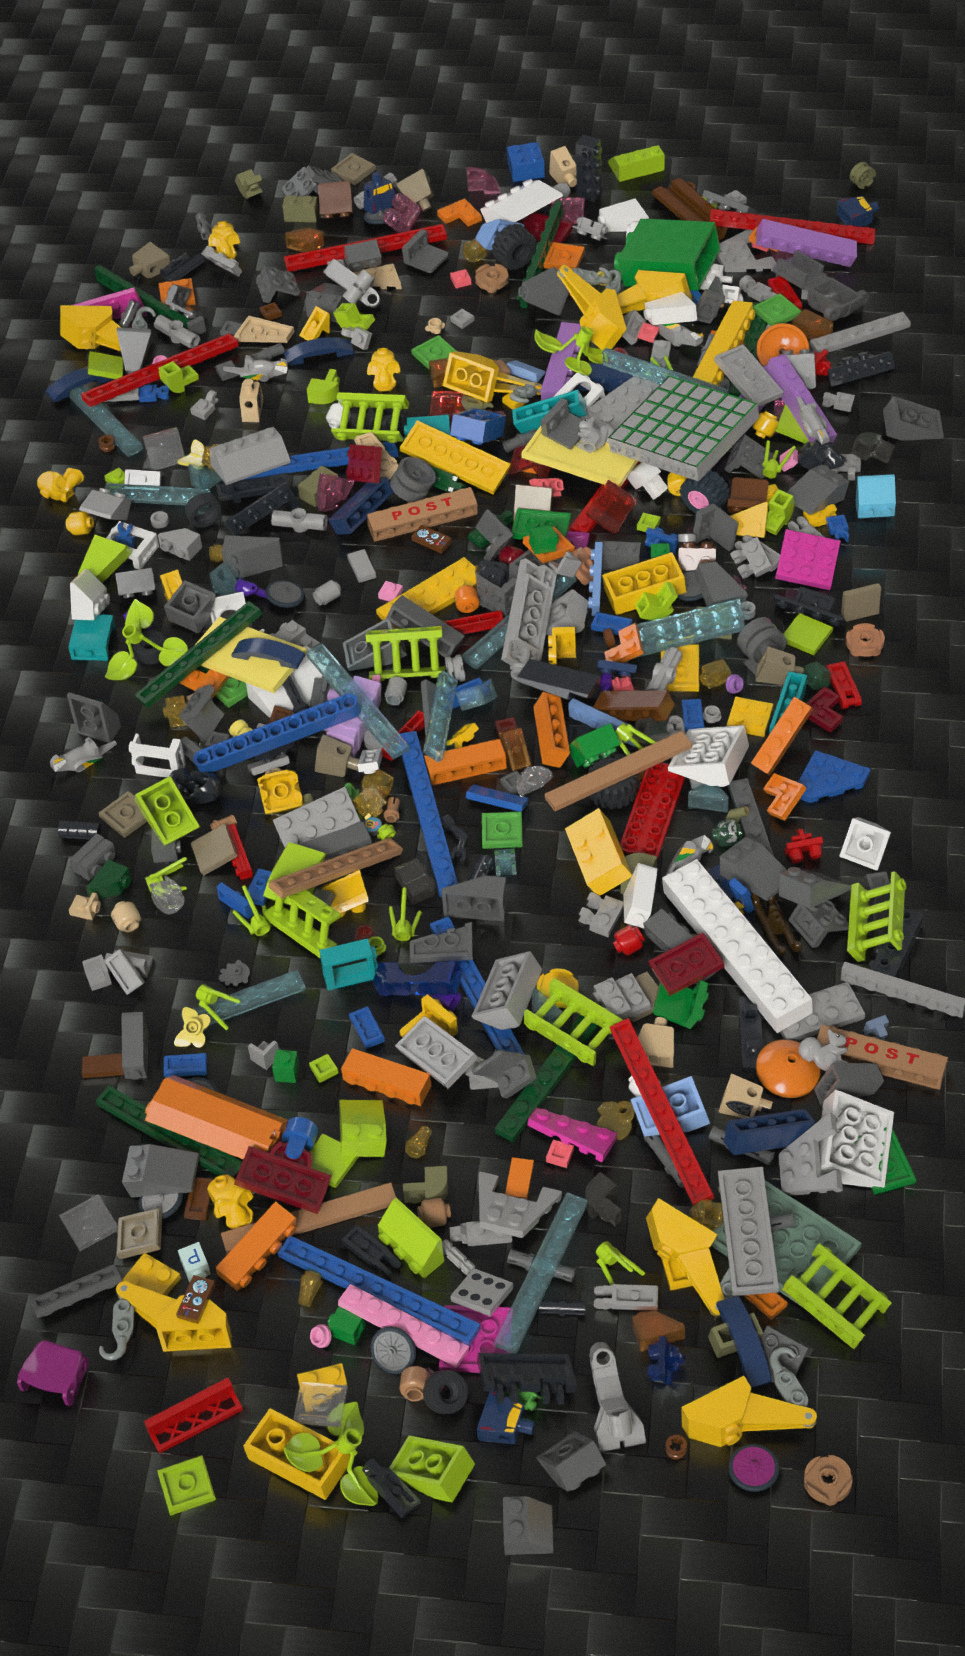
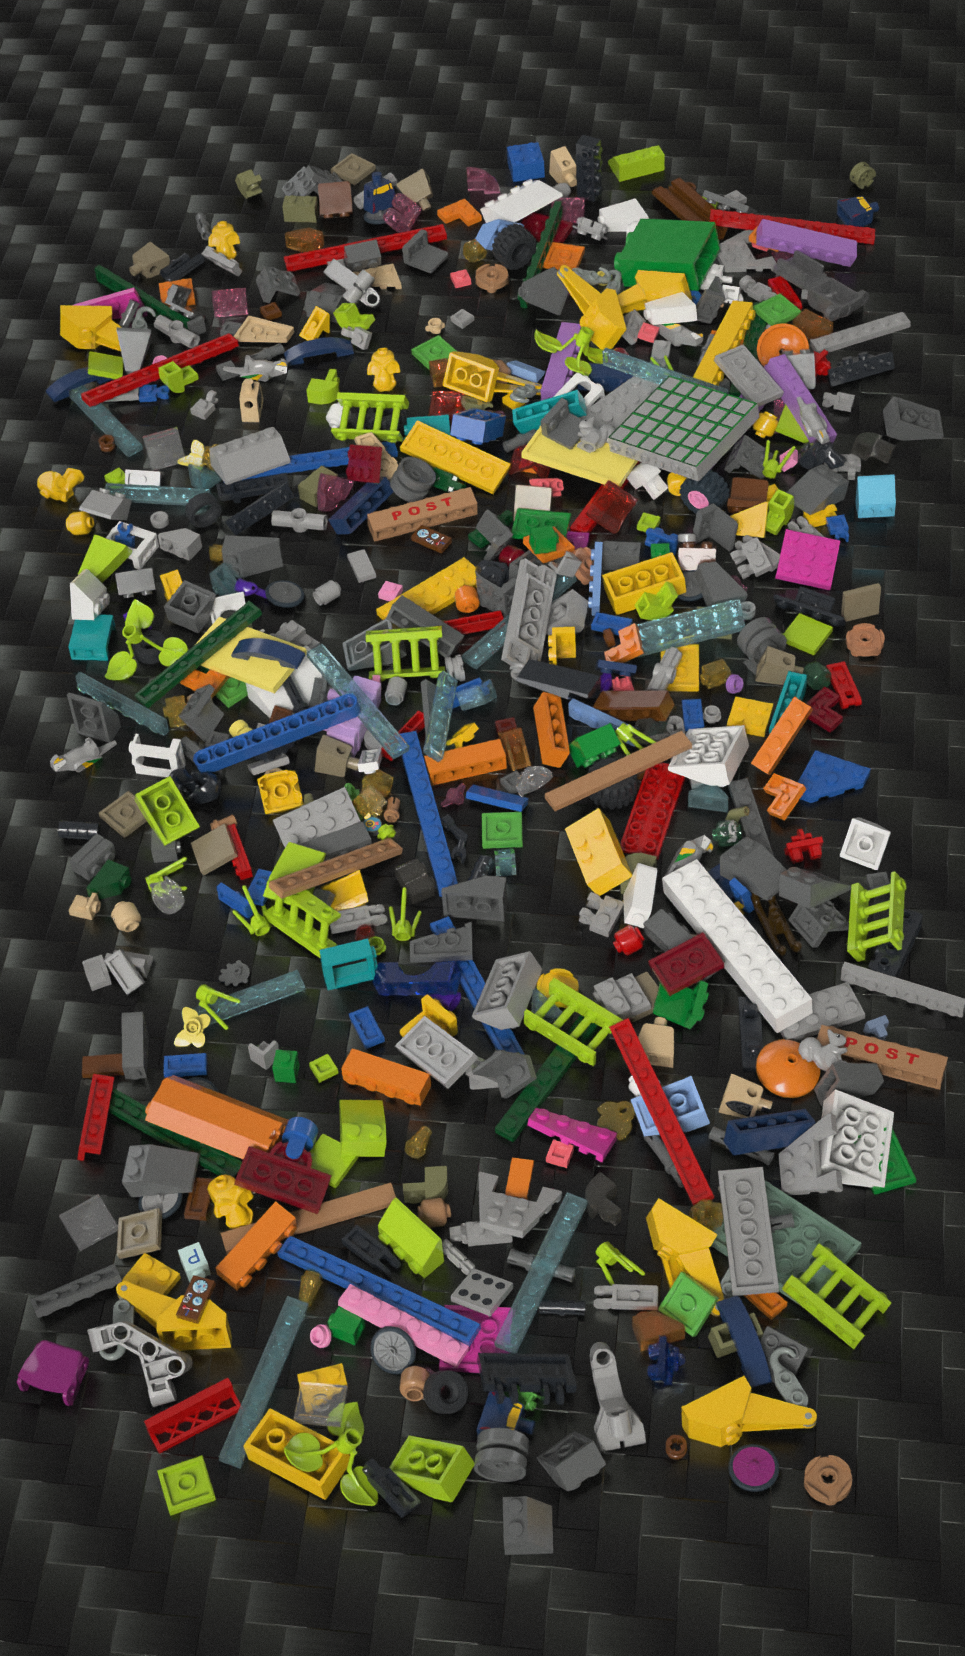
none -> clear light blue plate [75,672,169,736]
none -> red fence [77,1074,114,1161]
none -> light grey connector [87,1321,193,1407]
none -> clear pink brick [212,288,248,317]
none -> clear light blue plate [219,1296,308,1469]
none -> light grey hinge [330,904,387,934]
none -> clear pink piece [440,783,466,807]
none -> dark grey wheel [474,1428,529,1482]
none -> bright green tile [658,1271,719,1337]

